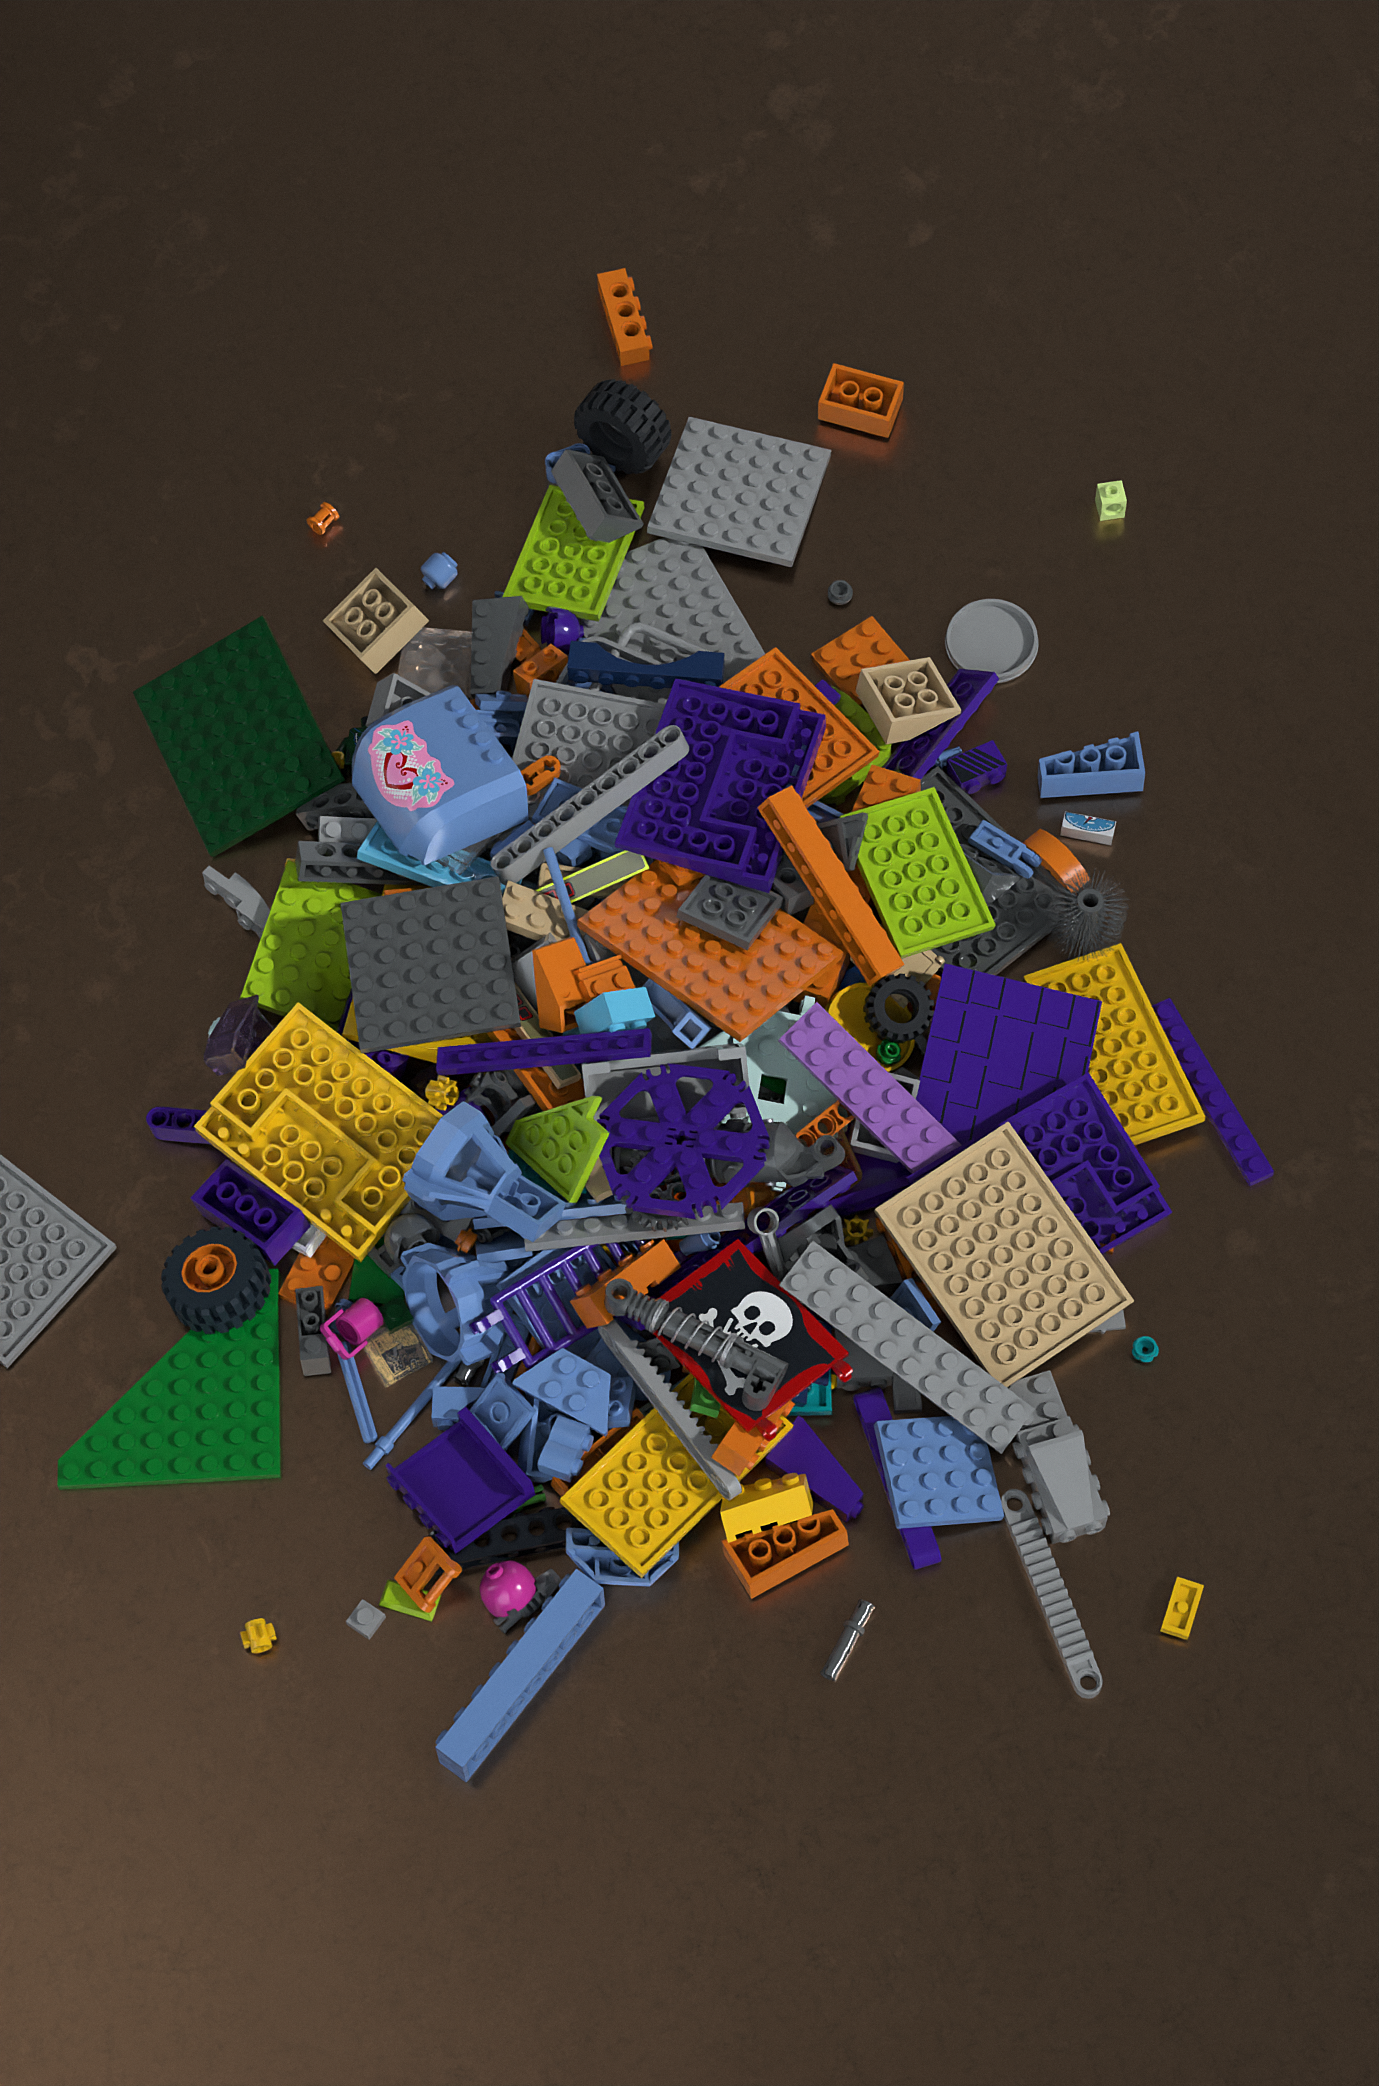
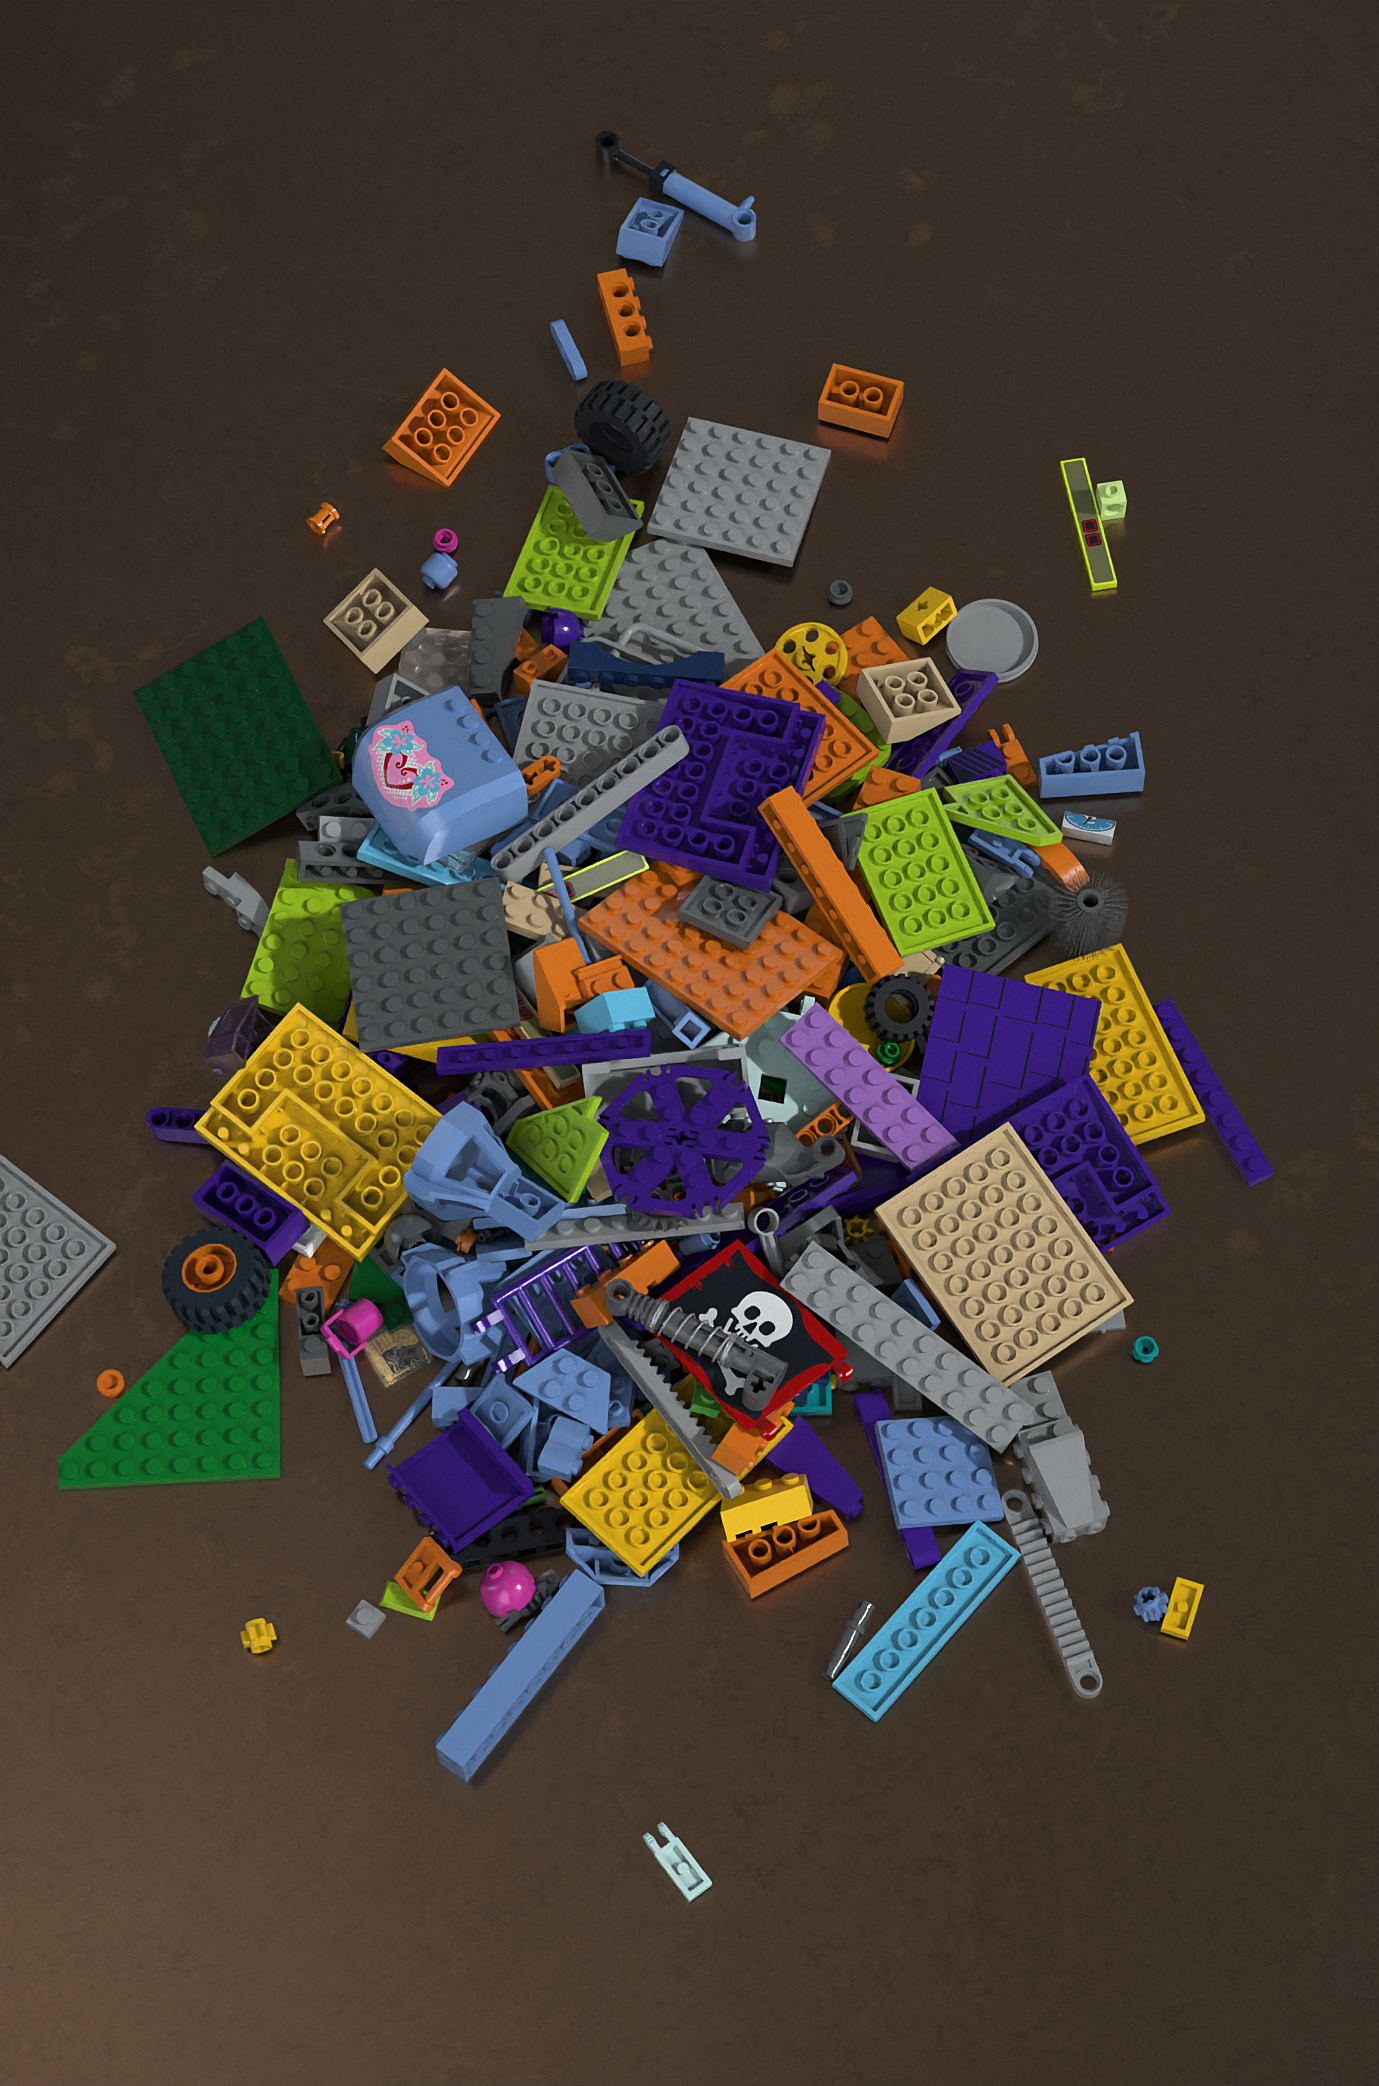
yellow gear [425,1075,459,1111] -> none
medium blue plate [475,691,528,711] -> none
medium blue plate [476,710,521,745] -> none
none -> orange tile [96,1369,125,1398]
none -> orange slope [381,368,501,488]
none -> dark pink plate [433,529,458,553]
none -> medium blue beam [550,319,587,381]
none -> medium blue piece [595,131,756,242]
none -> medium blue slope [616,197,685,267]
none -> light aqua hinge [642,1822,712,1902]
none -> yellow wedge [774,622,848,687]
none -> medium azure plate [832,1520,1021,1723]
none -> yellow brick [896,586,958,646]
none -> lime wing [942,774,1063,847]
none -> orange hinge [987,723,1038,790]
none -> tile [1060,458,1117,591]
none -> medium blue gear [1133,1586,1169,1622]

